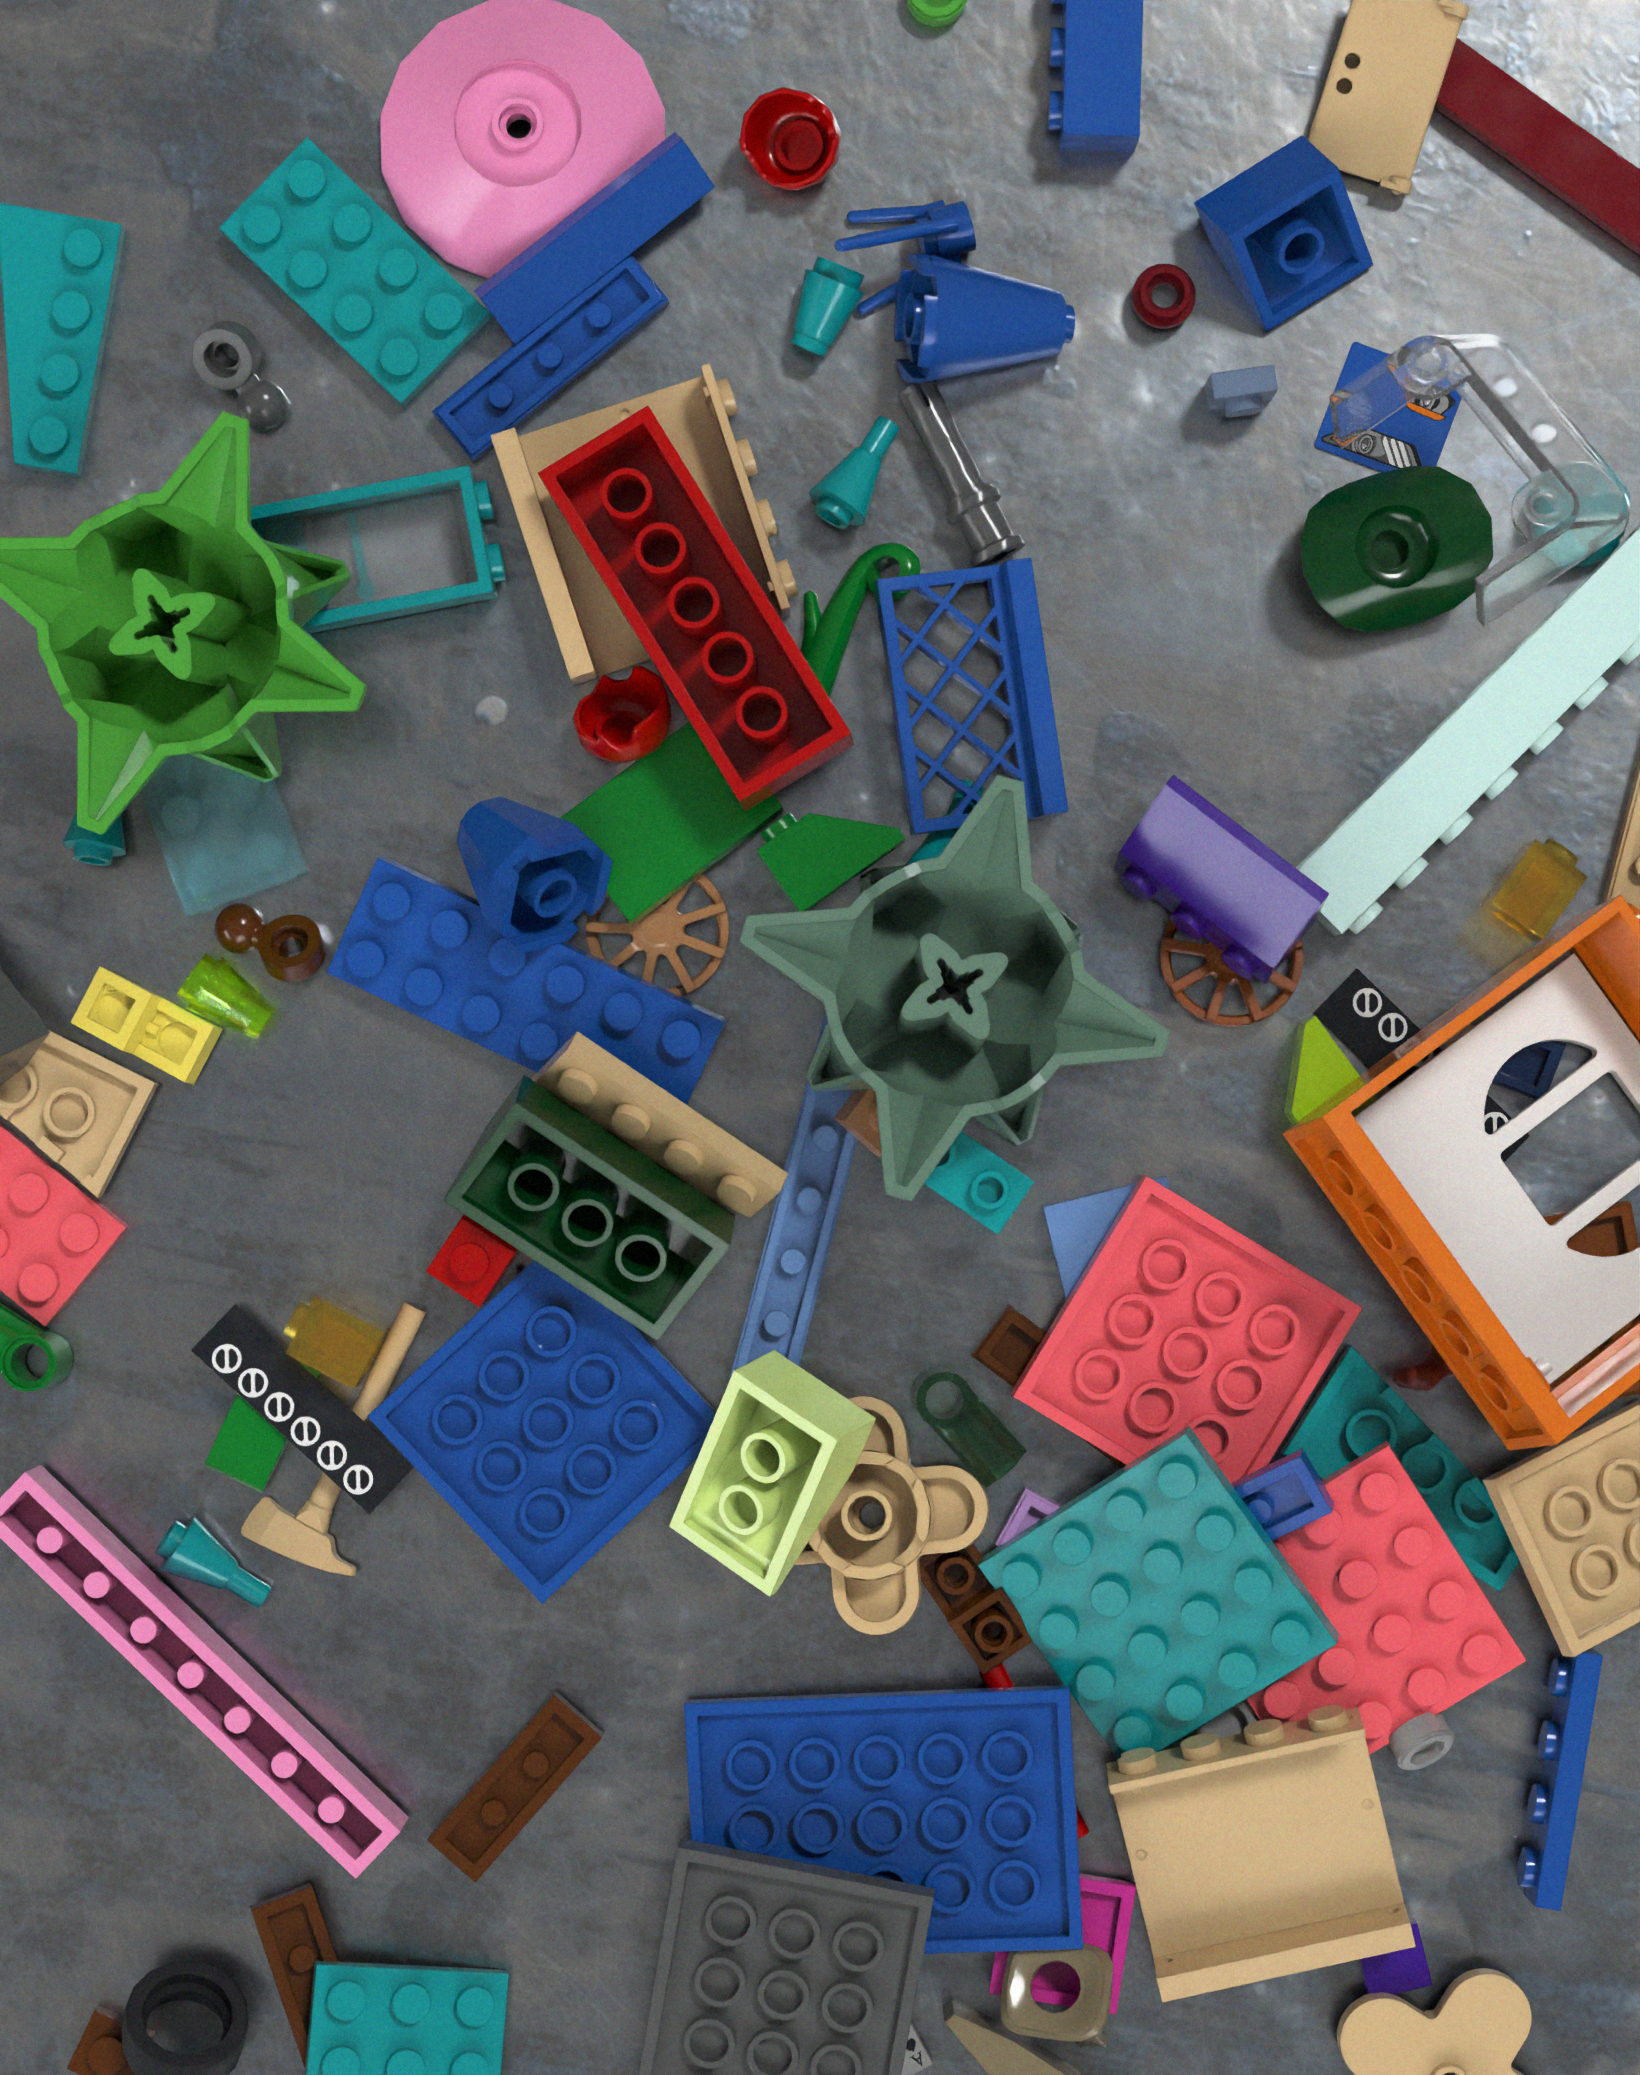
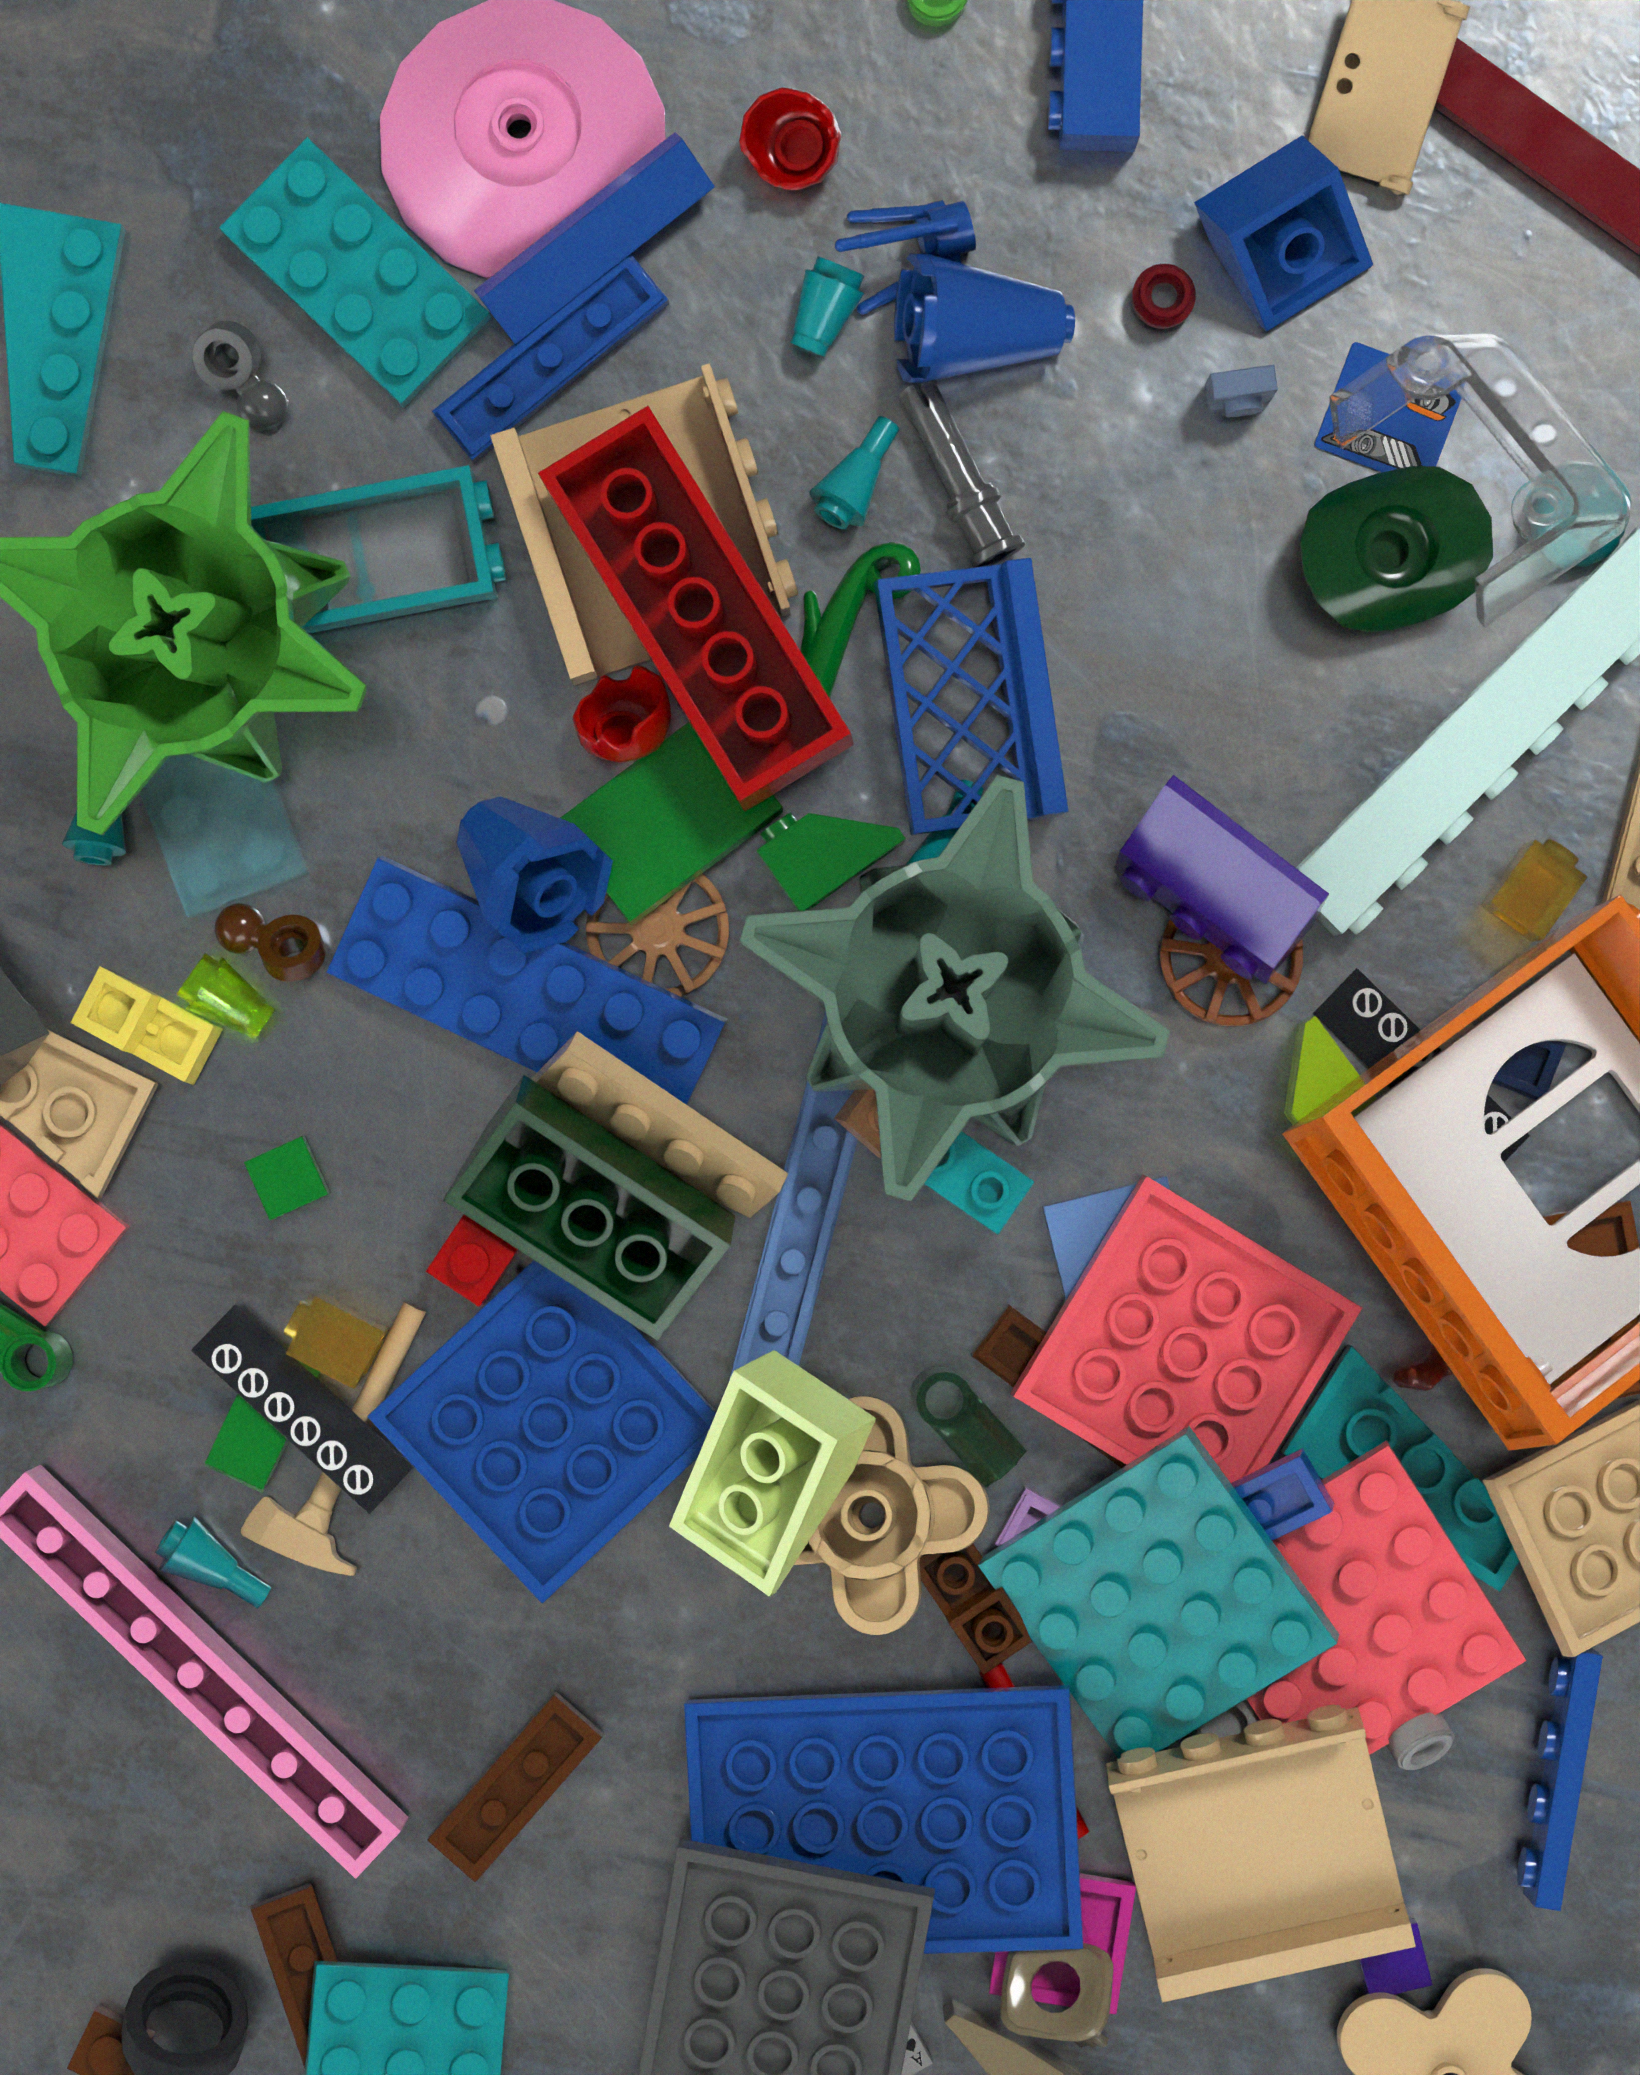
none -> green tile [244,1136,331,1220]

